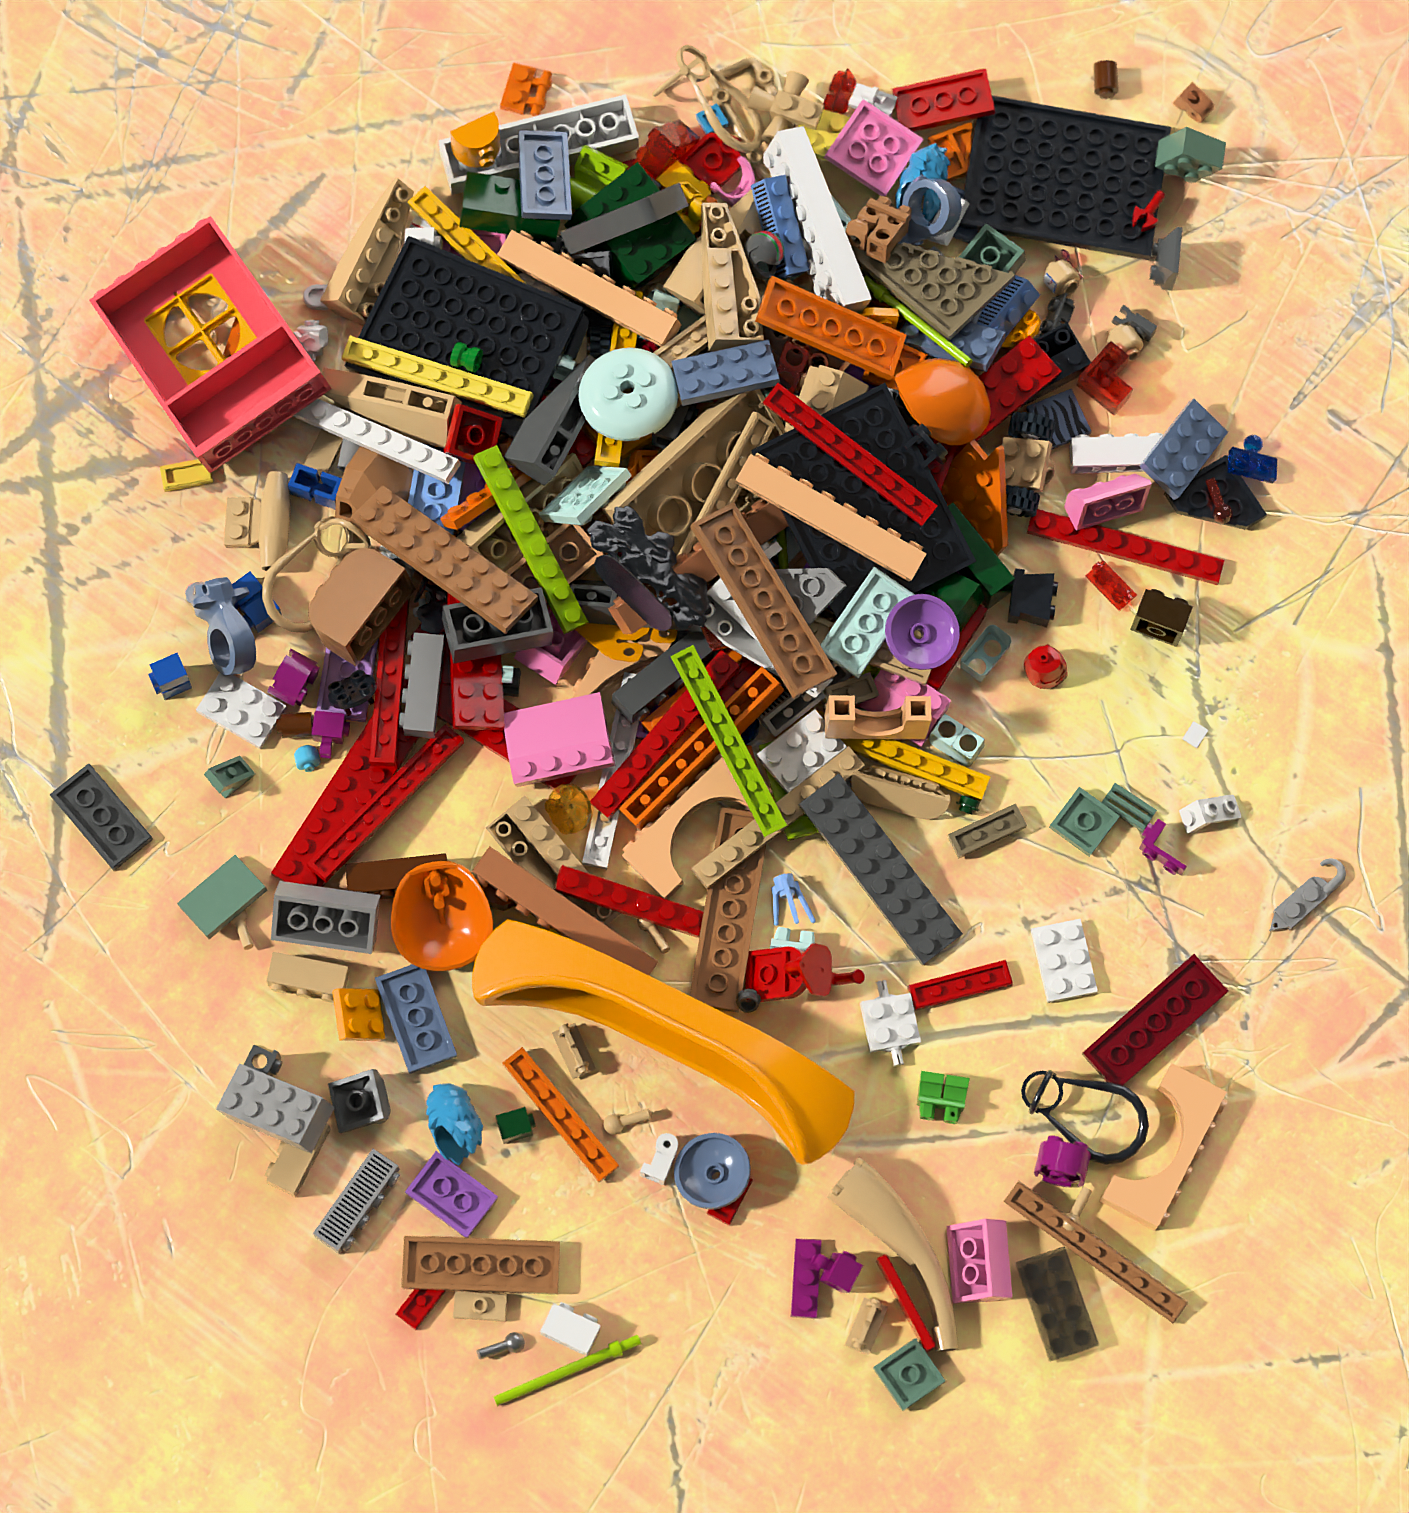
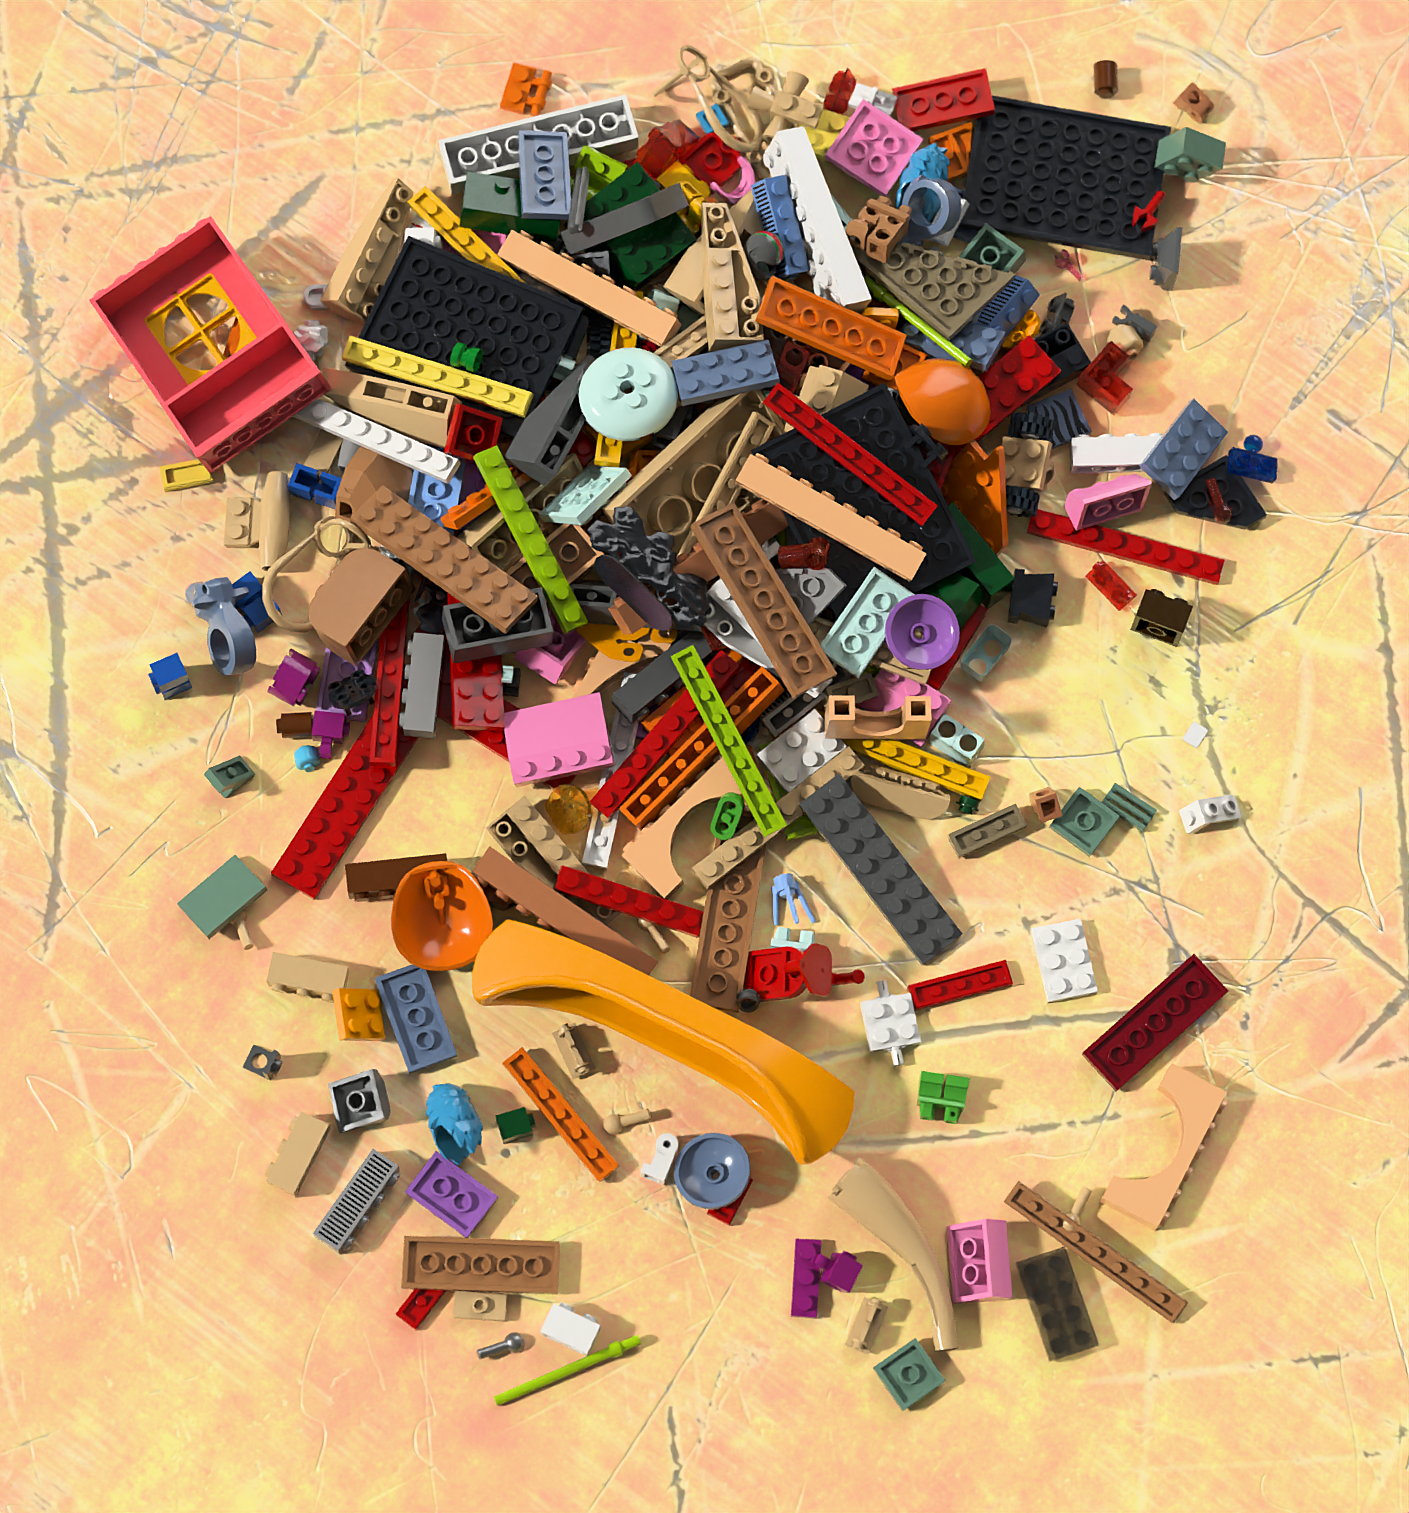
dark grey tile [49,763,153,871] -> none
white plate [196,673,287,750] -> none
light grey brick [216,1063,335,1153] -> none
light grey brick [271,881,380,954] -> none
red plate [307,724,464,882] -> none
light orange brick [450,111,500,169] -> none
red tile [876,1254,935,1353] -> none
black animal [1021,1070,1149,1165] -> none
red helmet [1024,644,1068,689] -> none
magenta brick [1034,1135,1091,1188] -> none
tan head [1043,260,1080,296] -> none
magenta bracket [1139,819,1187,875] -> none
light grey plate [1269,858,1346,932] -> none
none -> dark grey axle [567,166,590,235]
none -> bright green plate [710,792,745,840]
none -> clear red piece [778,537,831,570]
none -> nougat leg [1029,787,1062,823]

